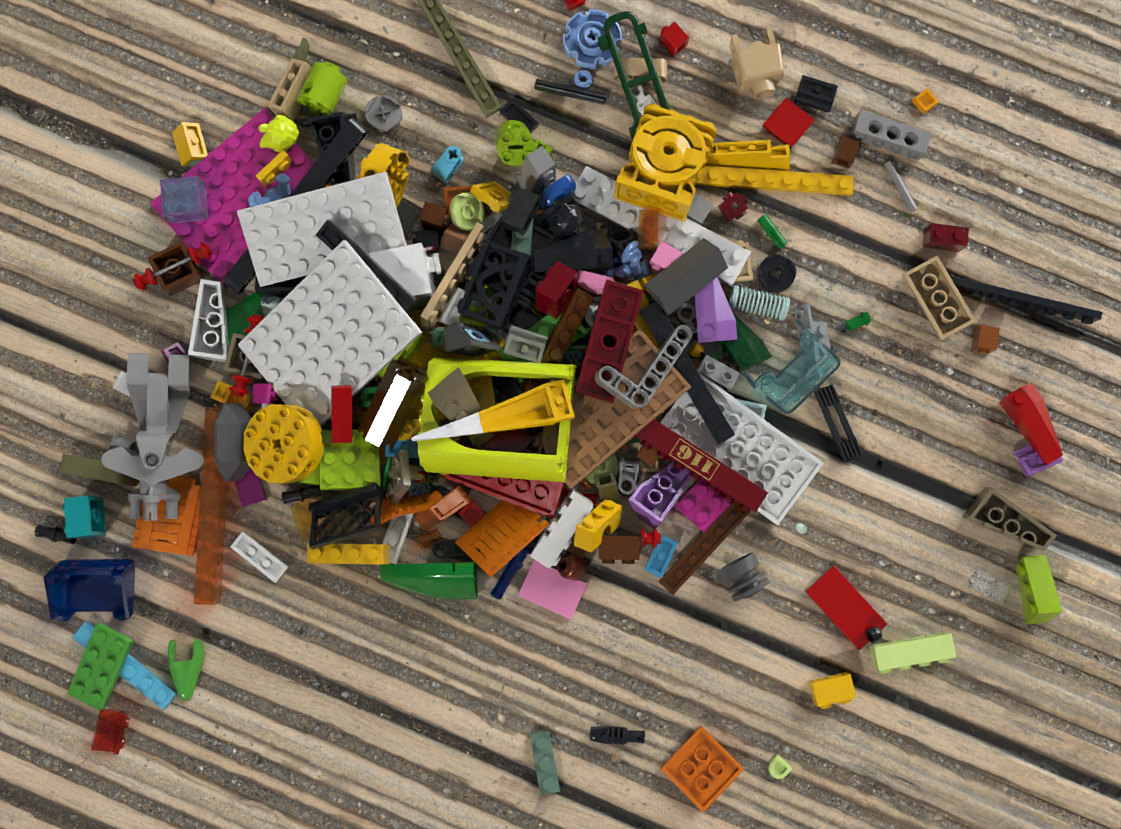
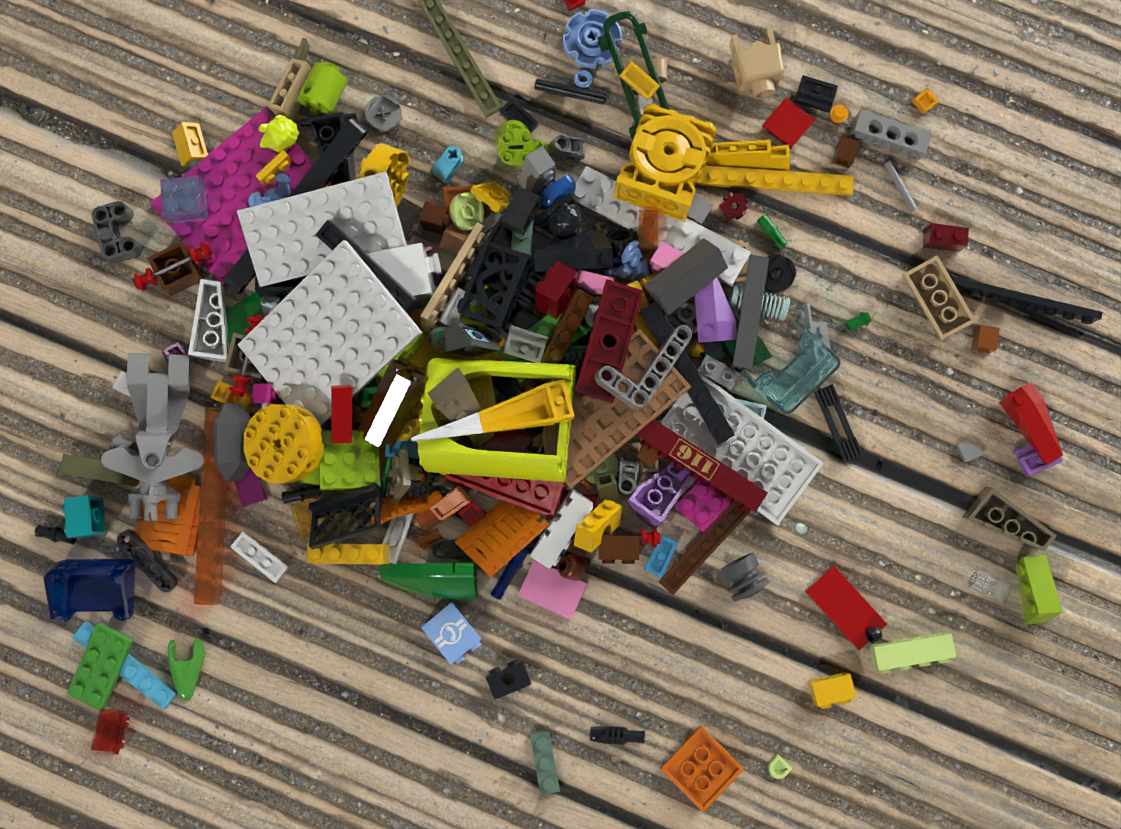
black brick [412,230,441,254] -> none
red brick [659,22,689,57] -> none
none -> dark grey beam [92,201,143,263]
none -> black beam [117,529,178,593]
none -> light blue panel [421,601,483,665]
none -> black brick [486,659,532,700]
none -> dark grey piece [548,135,585,160]
none -> yellow tile [619,61,660,101]
none -> dark grey tile [732,254,769,370]
none -> light orange plate [829,104,849,123]
none -> light grey tile [956,443,983,463]

